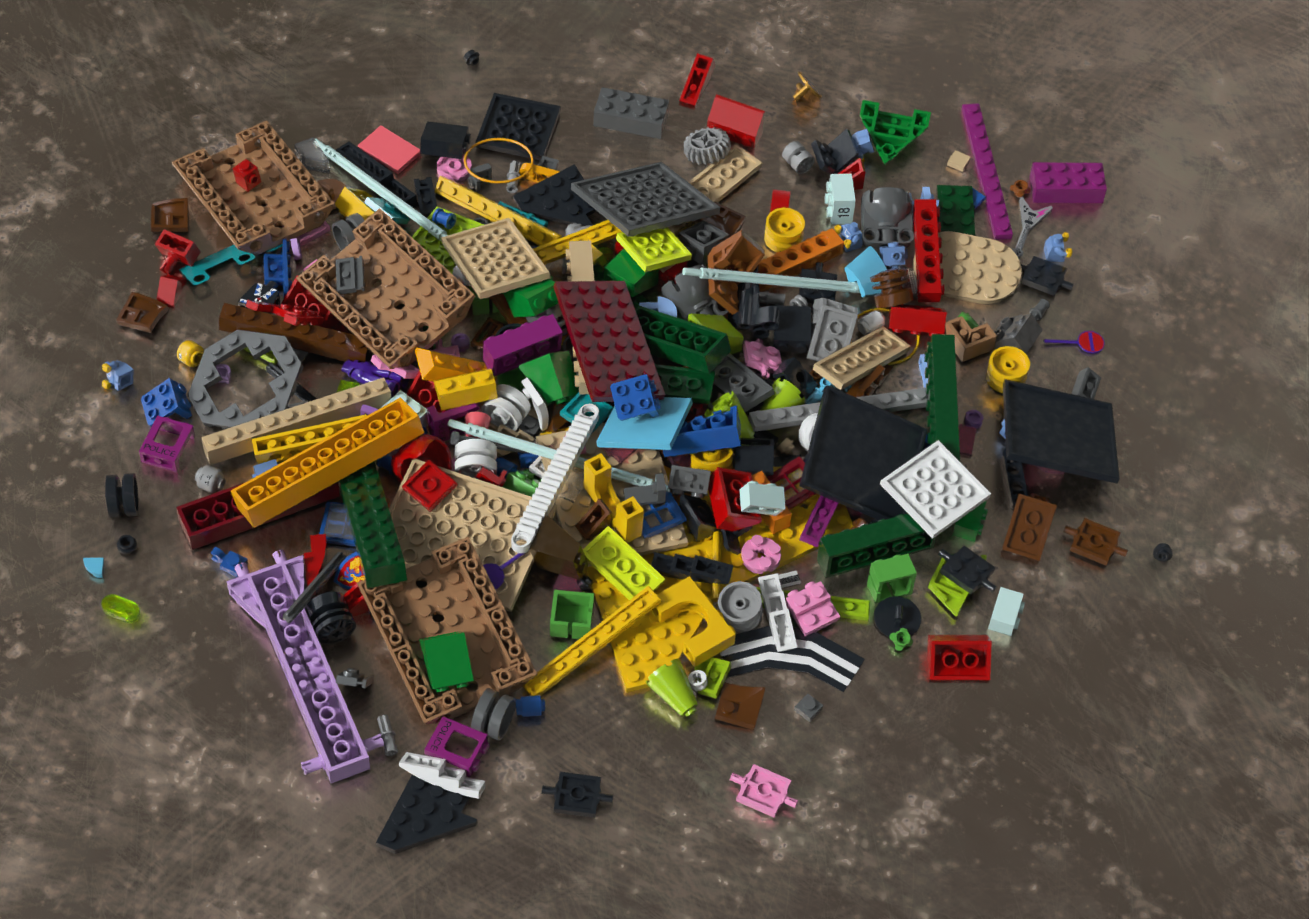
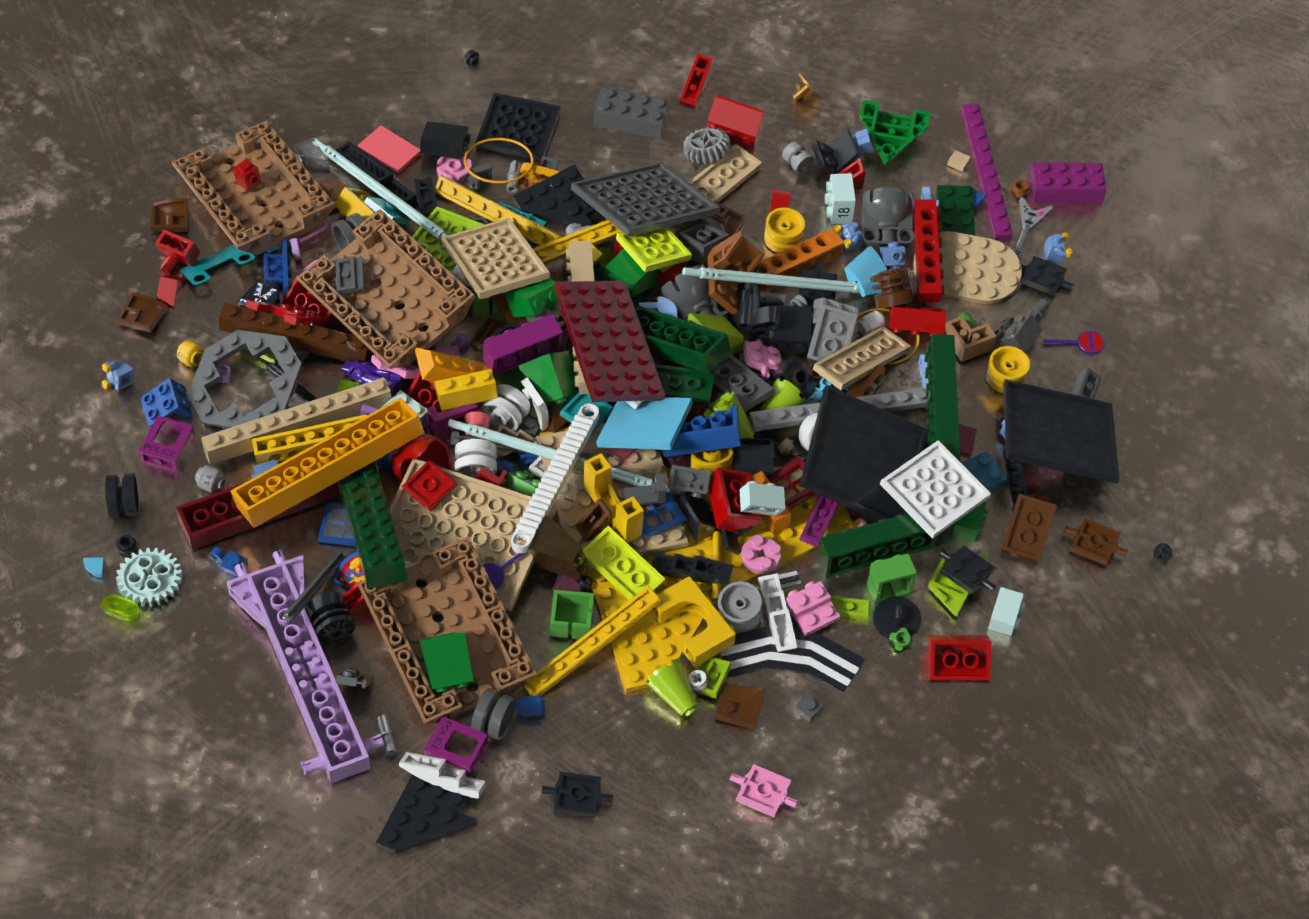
red slope [304,534,327,587] -> none
blue bush [432,208,456,229] -> none
blue bracket [610,374,661,421] -> none
medium lavender tile [964,410,984,429] -> none
none -> light aqua gear [116,548,183,607]
none -> dark azure plate [960,451,1007,491]

